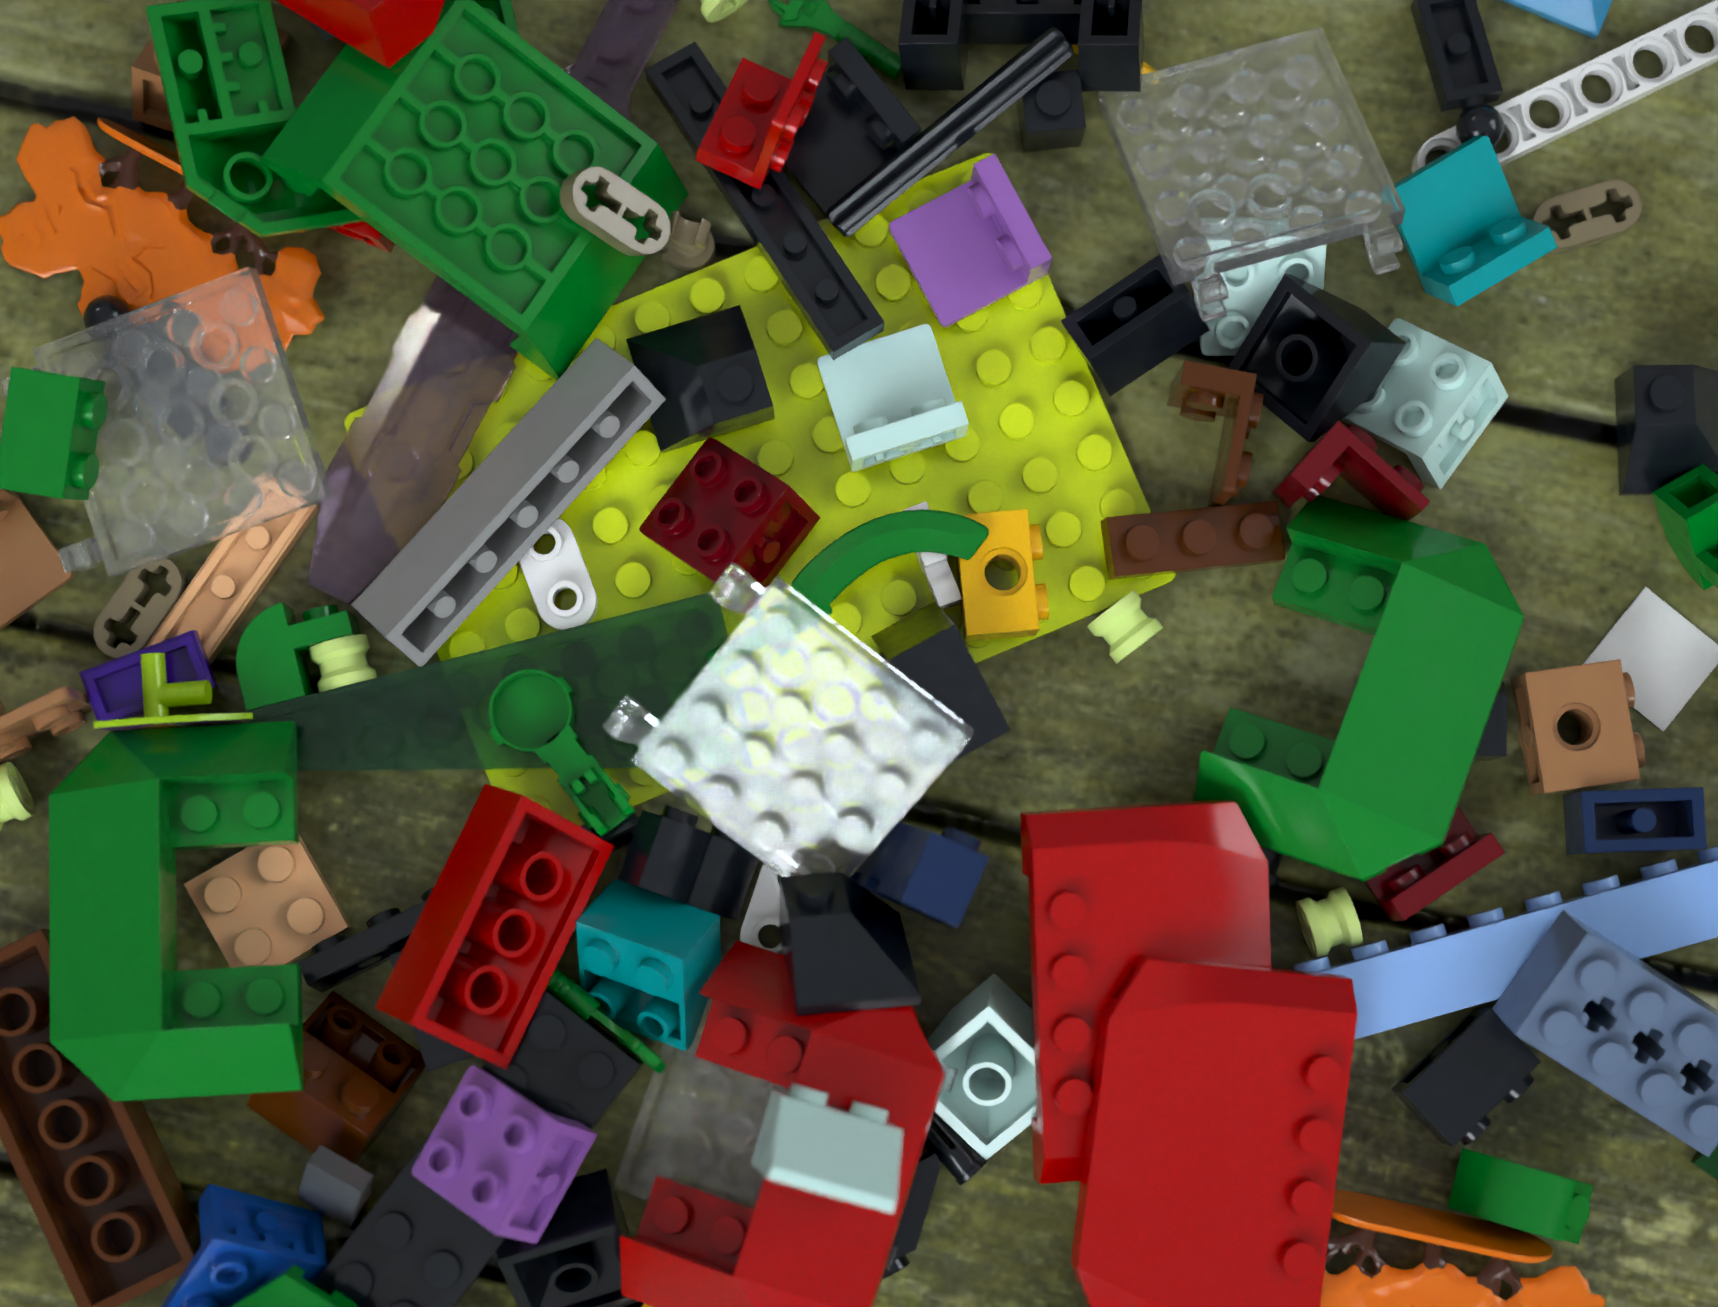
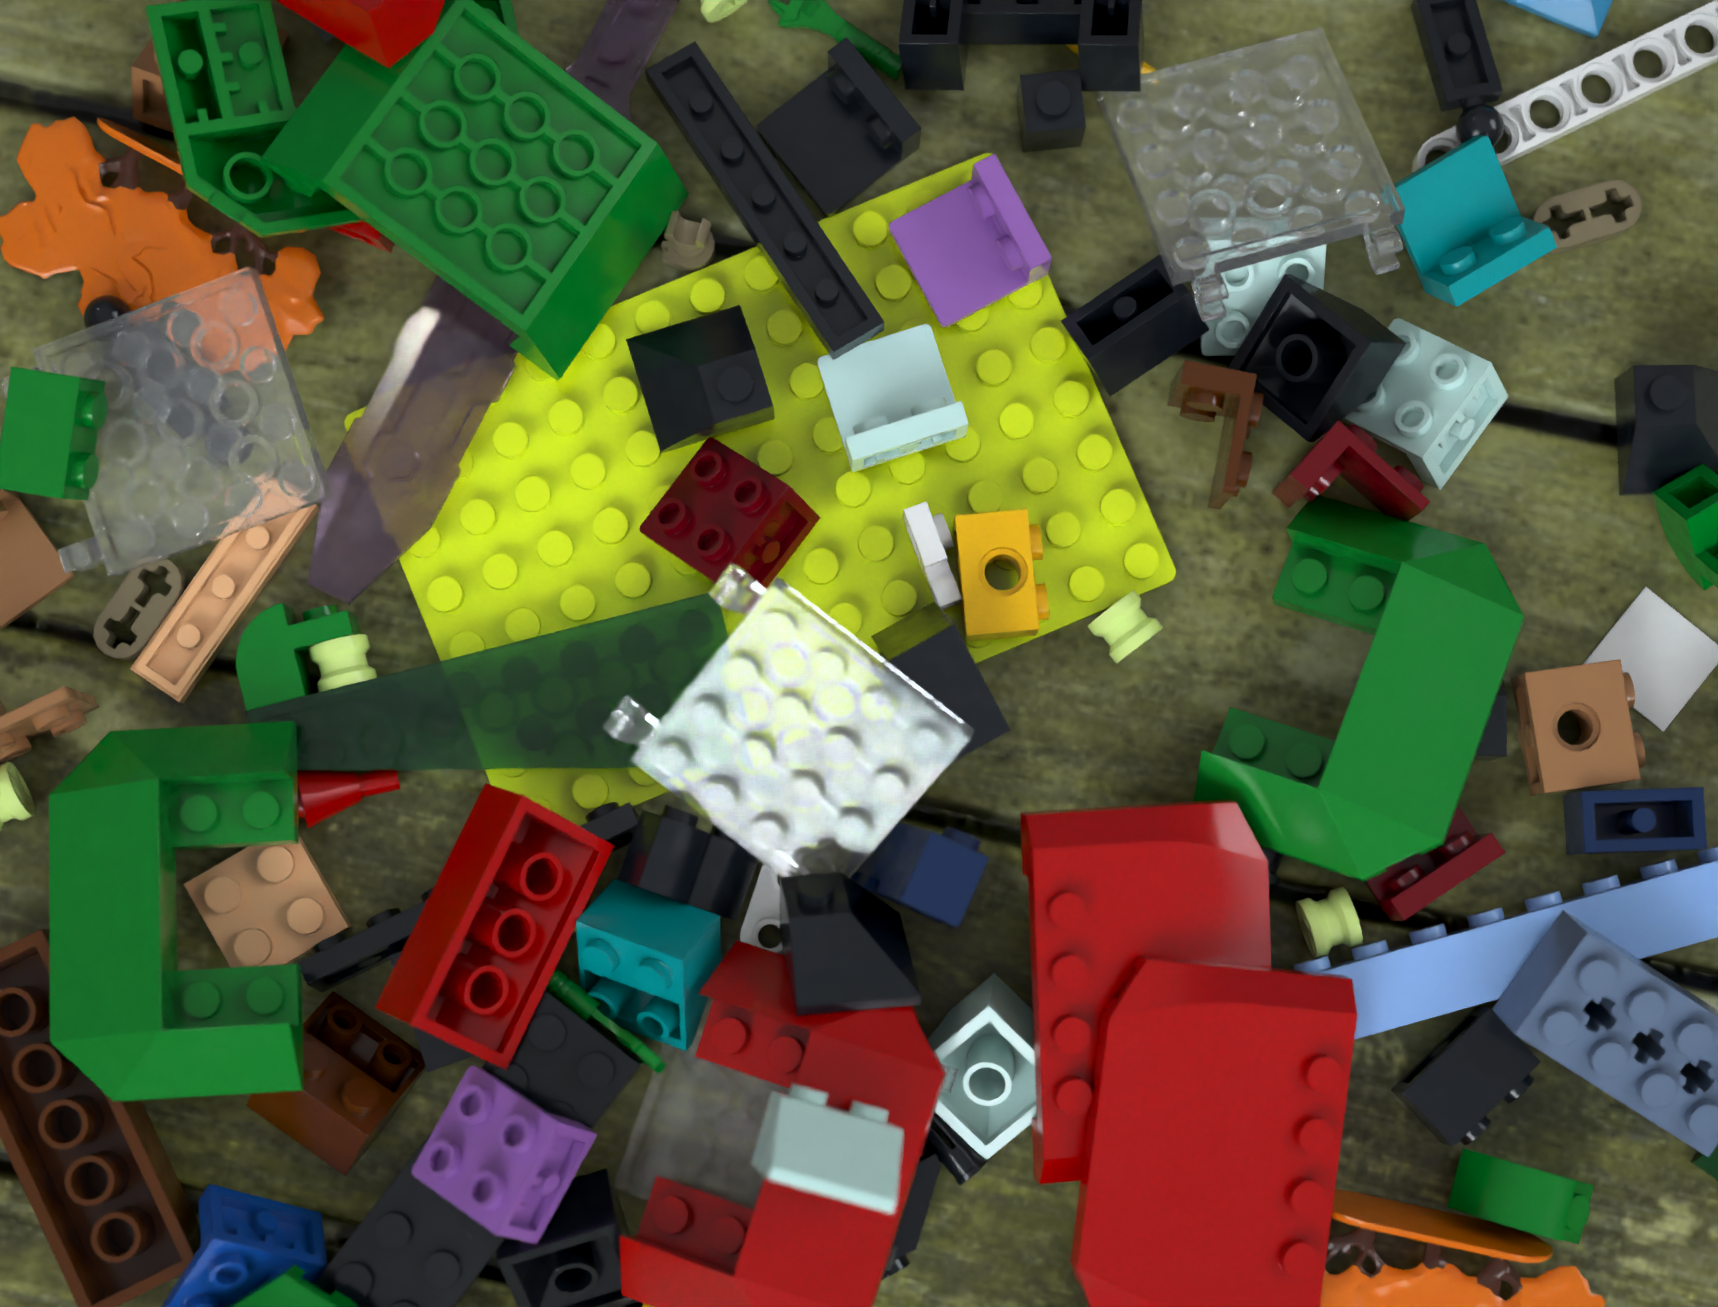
dark purple tile [79,630,218,721] -> none
lime shield [94,653,253,731] -> none
dark grey slope [299,1145,374,1231] -> none
light grey brick [352,338,666,668] -> none
green piece [488,669,636,838] -> none
white plate [519,518,598,632] -> none
beam [560,167,671,256] -> none
red bracket [695,32,829,190] -> none
green sword [705,510,989,674] -> none
black axle [826,26,1074,237] -> none
reddish brown plate [1100,501,1285,580] -> none
none -> red cone [297,766,400,829]

